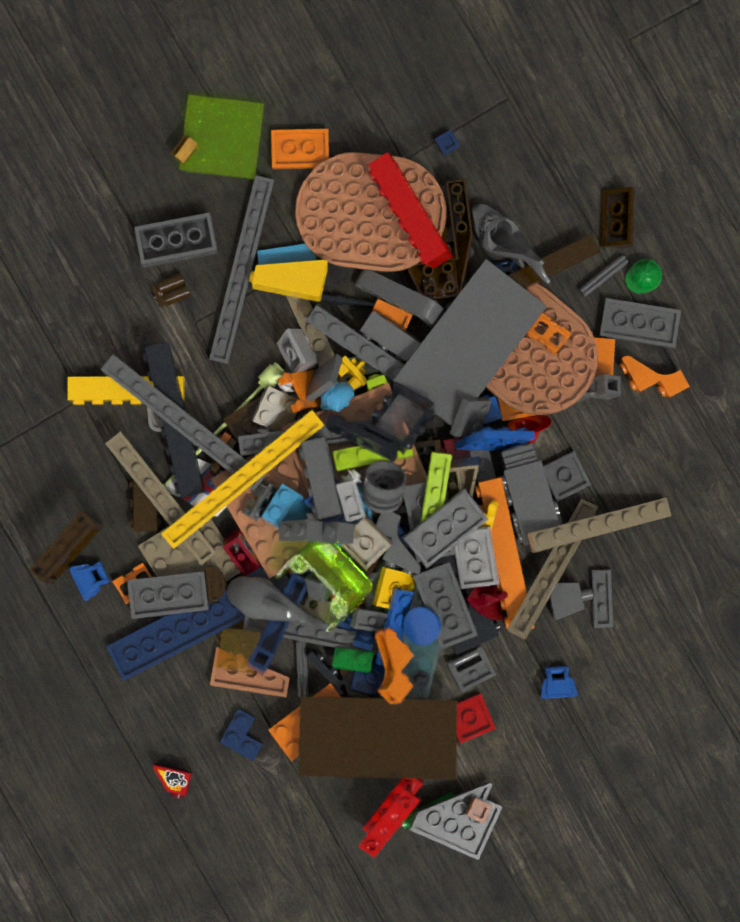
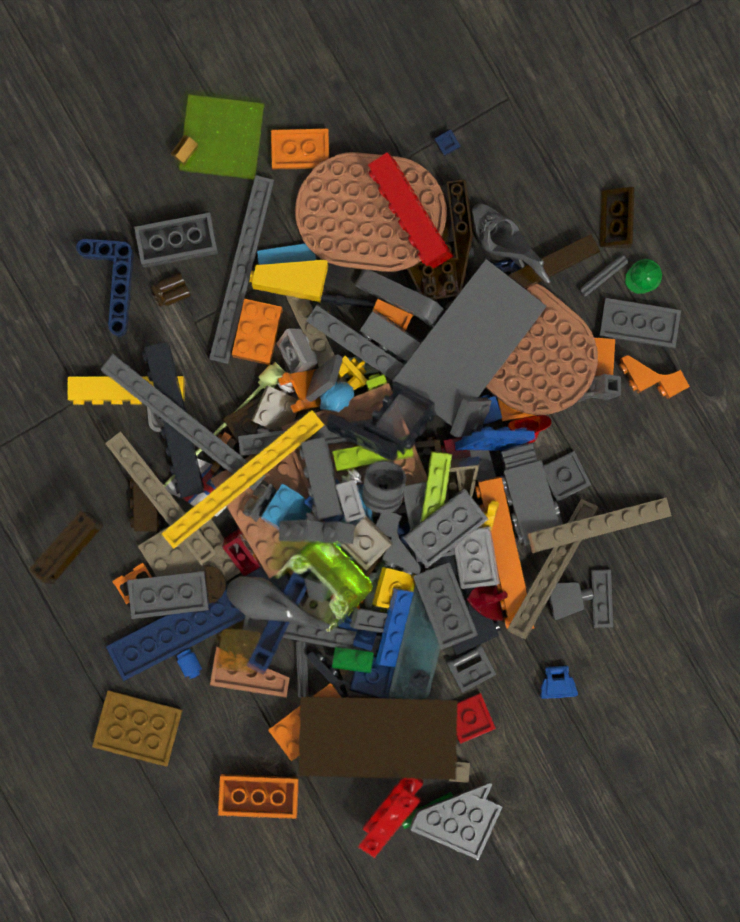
blue piece [70,561,110,601] -> none
slope [153,763,193,799] -> none
dark blue plate [220,708,263,761] -> none
orange arch [375,628,414,704] -> none
blue tile [403,606,442,646] -> none
plate [465,797,492,824] -> none
orange piece [527,313,572,356] -> none
none -> dark blue beam [76,239,134,337]
none -> pearl gold plate [92,690,183,767]
none -> blue brick [177,649,202,679]
none -> orange brick [218,774,299,818]
none -> orange brick [232,299,283,365]
none -> dark tan plate [449,761,470,783]

